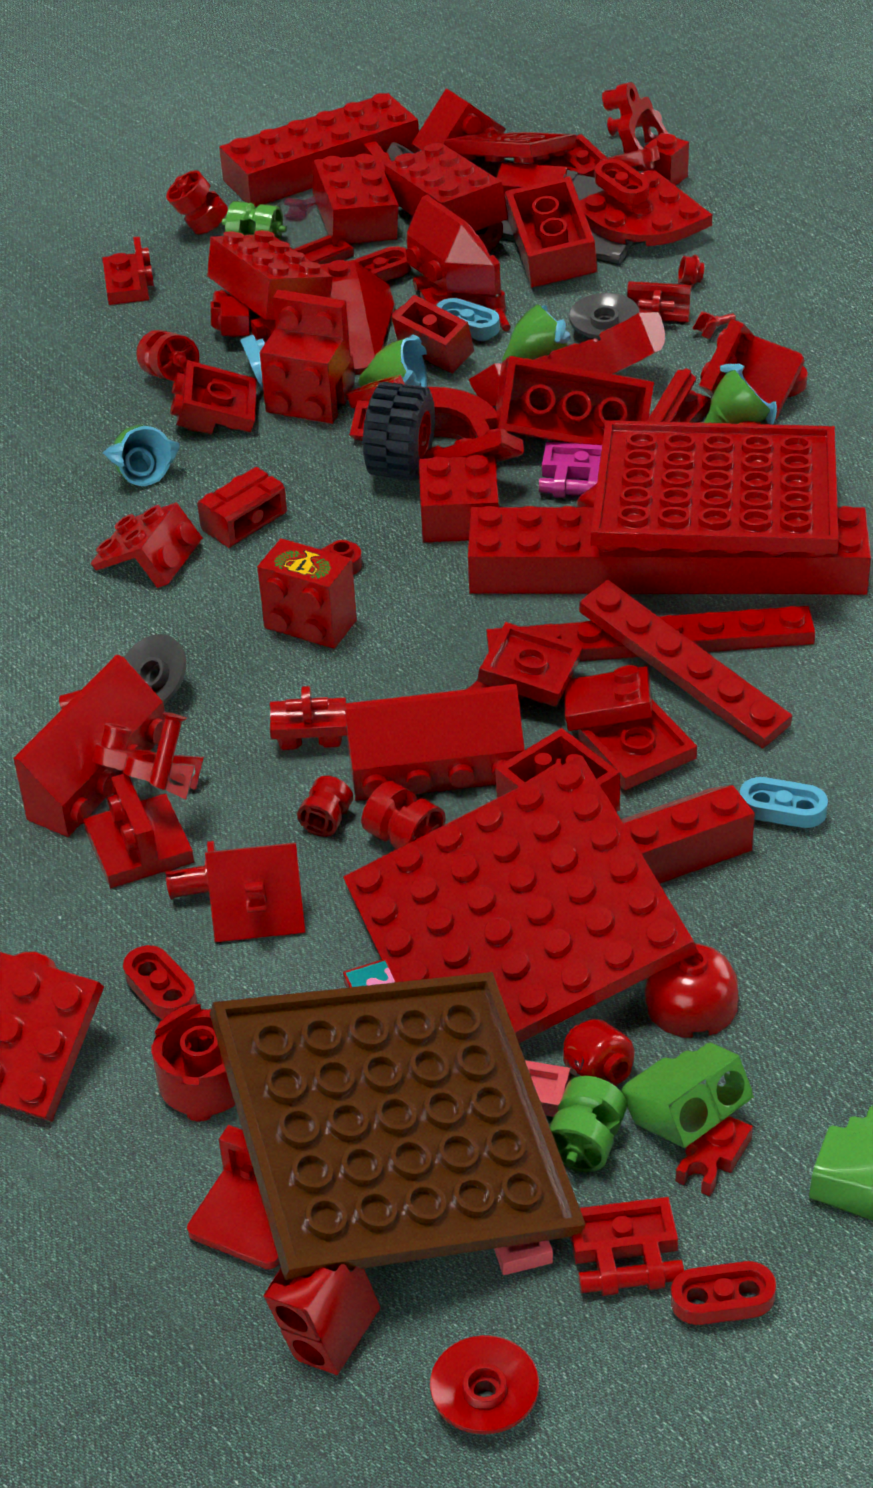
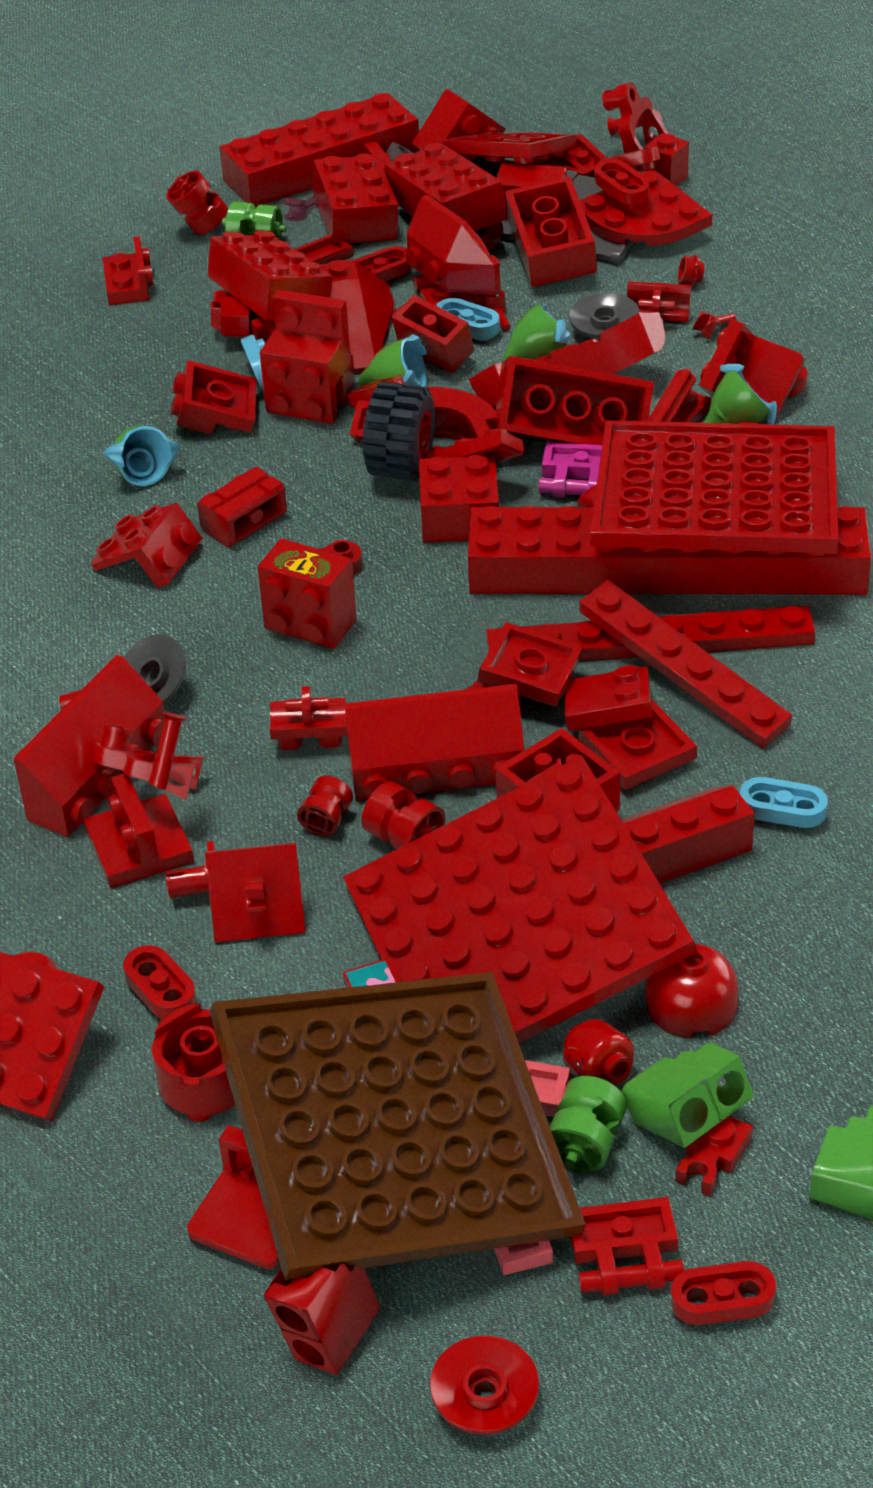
red wheel [136,330,199,381] -> none

